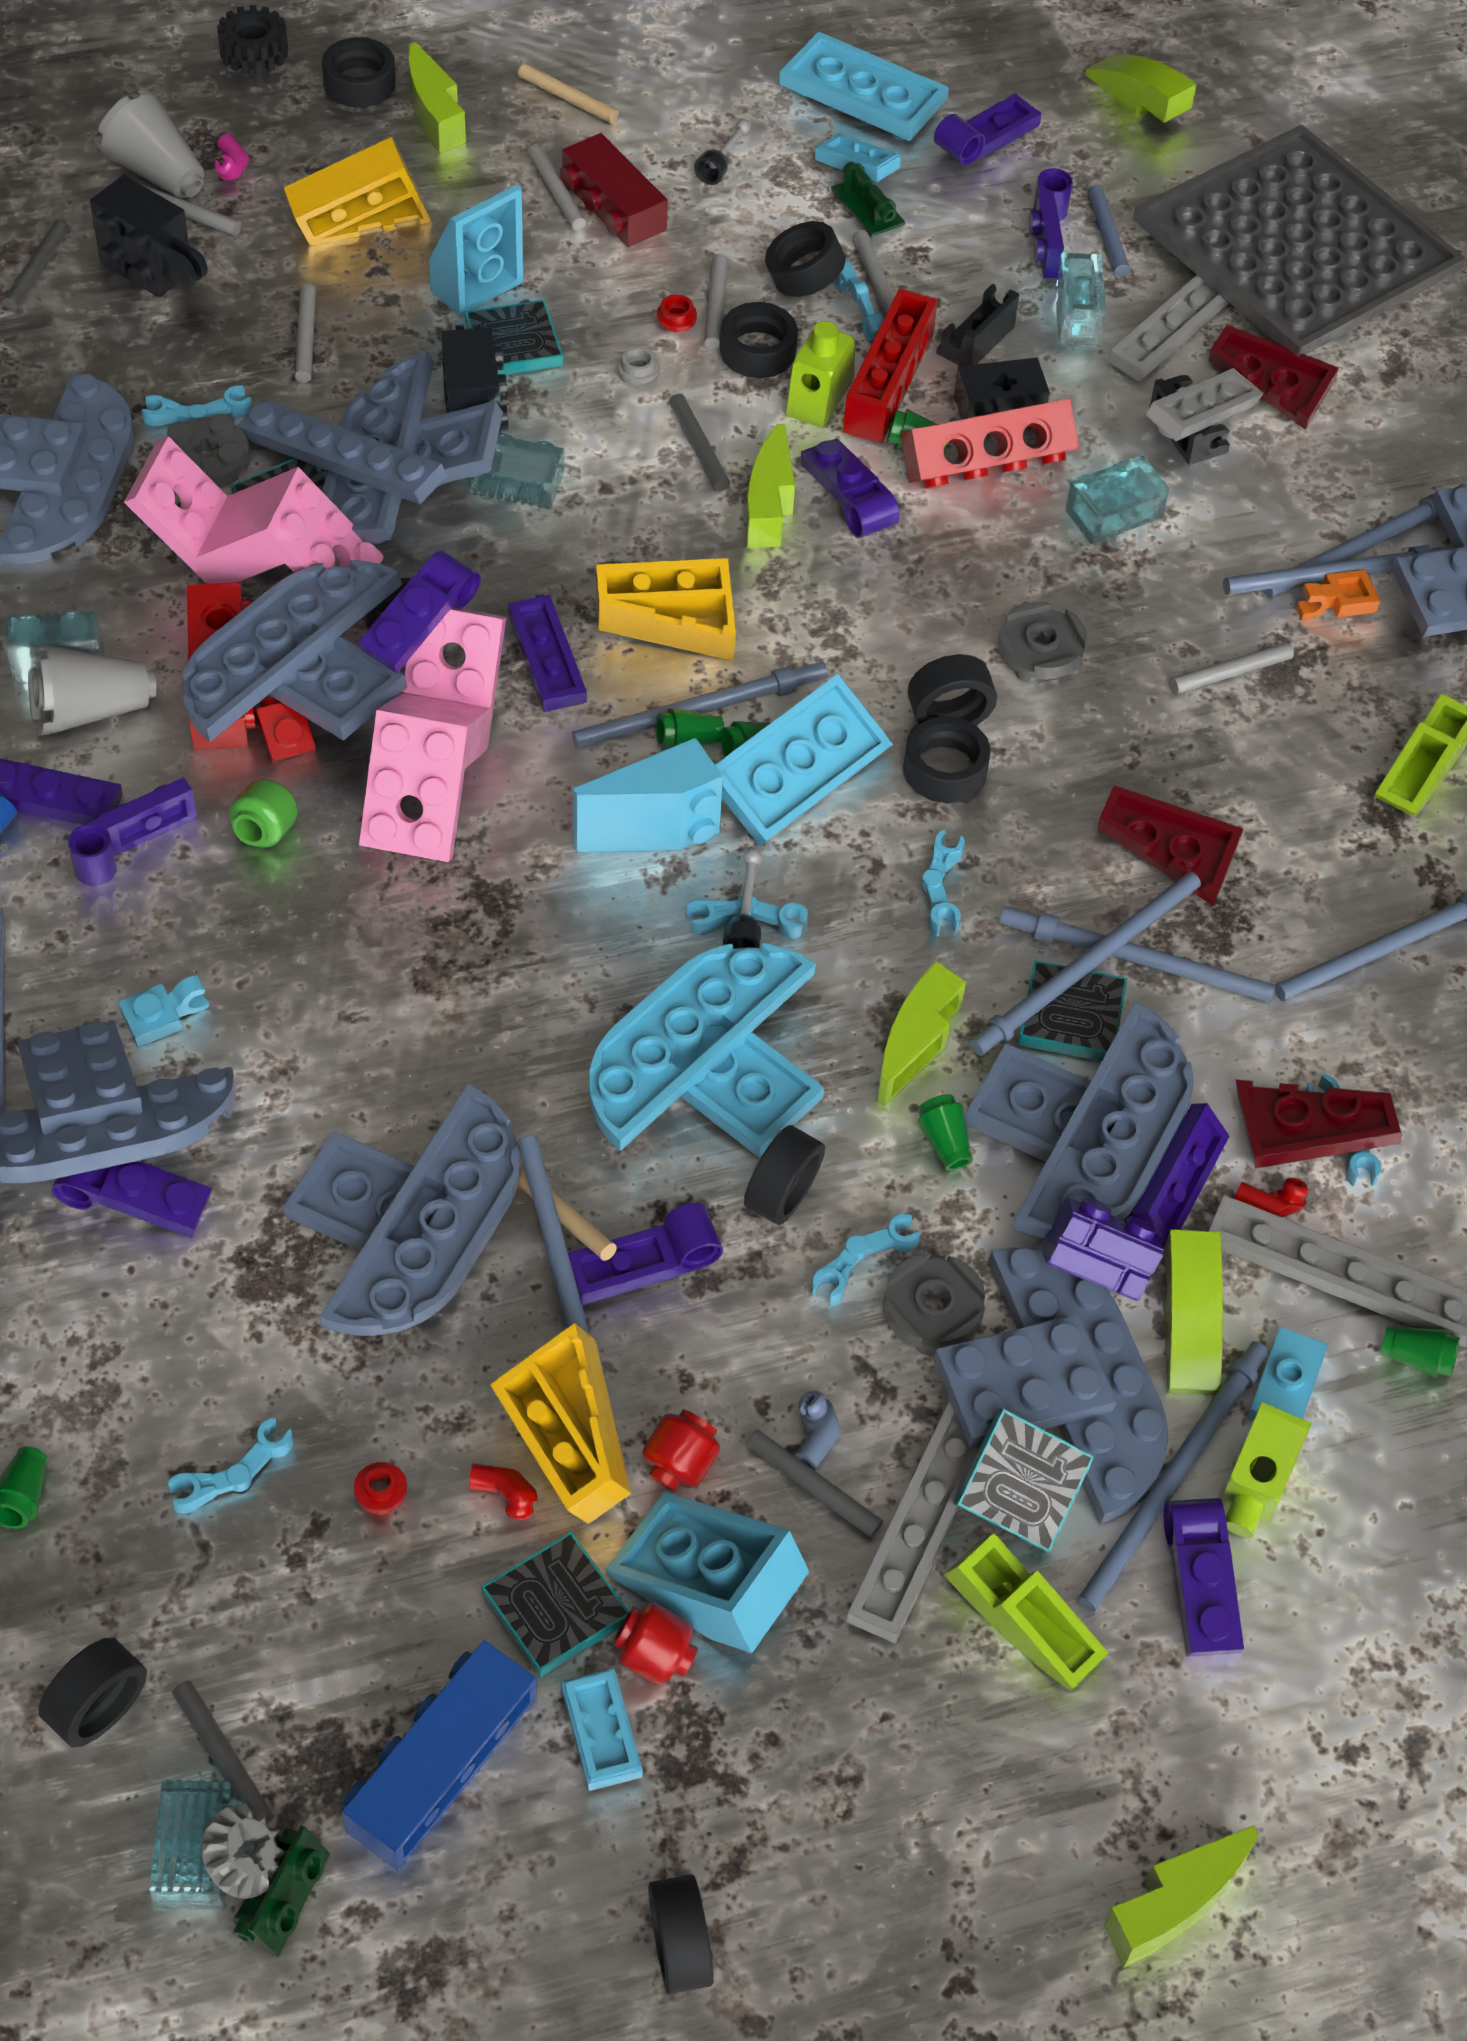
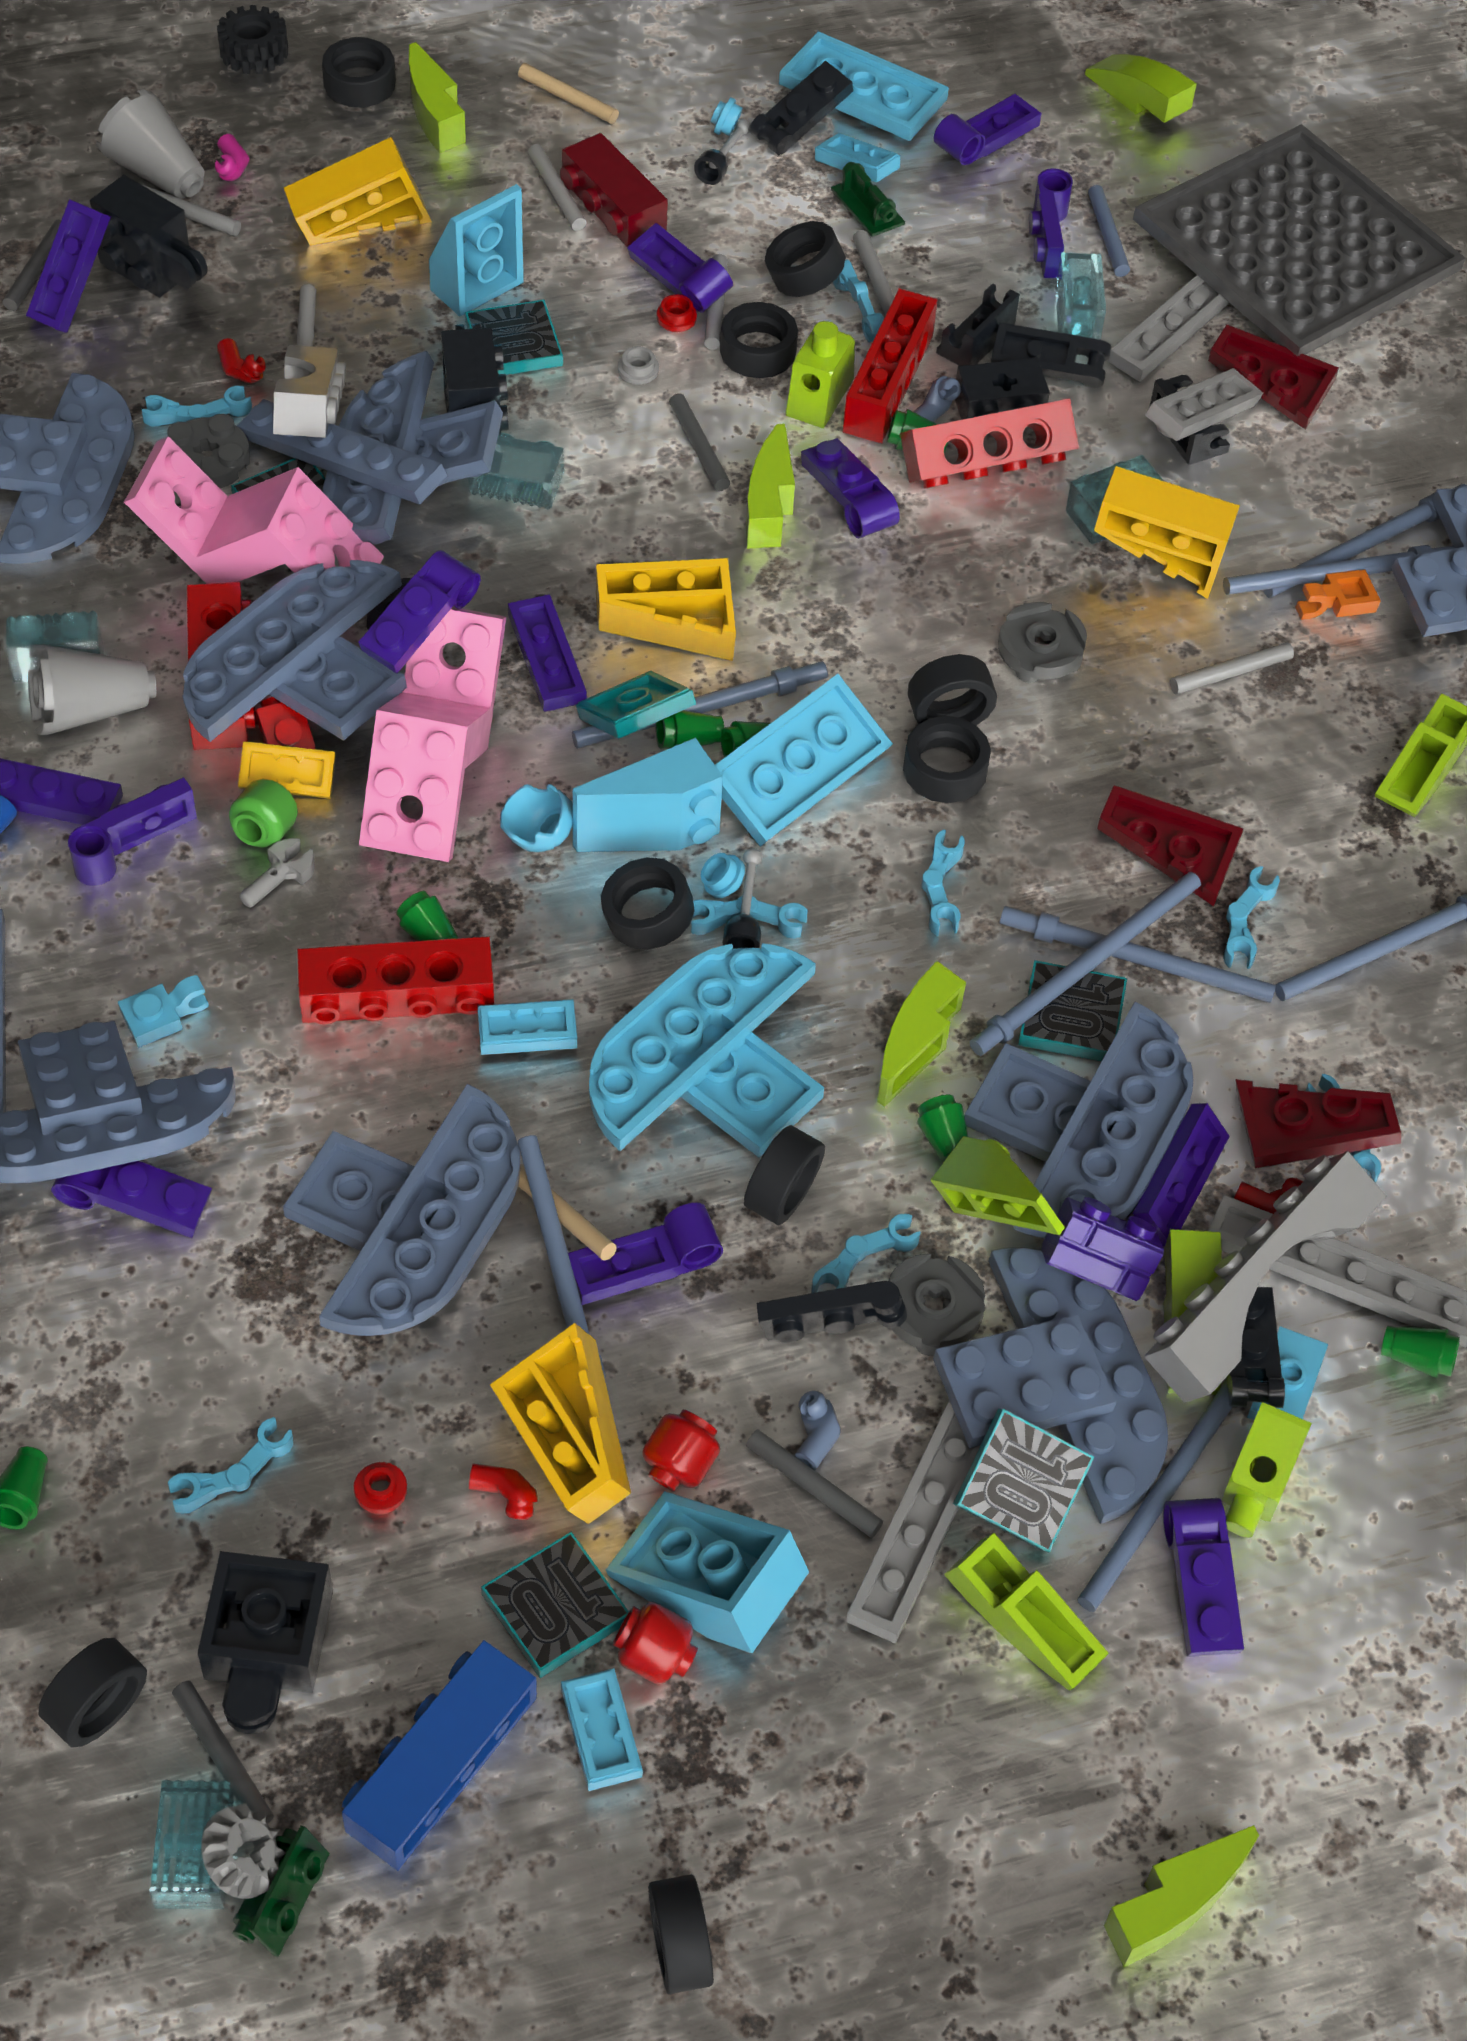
none -> dark purple plate [26,199,111,333]
none -> black brick [197,1551,333,1734]
none -> red arm [217,338,266,384]
none -> yellow plate [238,741,336,799]
none -> light grey bar [240,838,315,907]
none -> light grey arch [273,345,346,438]
none -> red brick [297,936,494,1024]
none -> green cone [396,891,458,941]
none -> medium azure plate [478,999,577,1055]
none -> medium azure hair [500,784,573,853]
none -> teal tile [576,671,696,739]
none -> black tyre [601,857,695,950]
none -> dark purple plate [627,223,733,313]
none -> medium azure plate [701,853,745,898]
none -> medium azure plate [710,97,743,136]
none -> black plate [749,61,853,155]
none -> black plate [756,1281,907,1343]
none -> sand blue arm [913,376,961,422]
none -> lime slope [931,1136,1065,1235]
none -> black plate [991,322,1112,388]
none -> yellow wedge [1094,466,1240,599]
none -> light grey arch [1144,1151,1387,1403]
none -> medium azure piece [1223,866,1280,969]
none -> black plate [1226,1287,1285,1408]

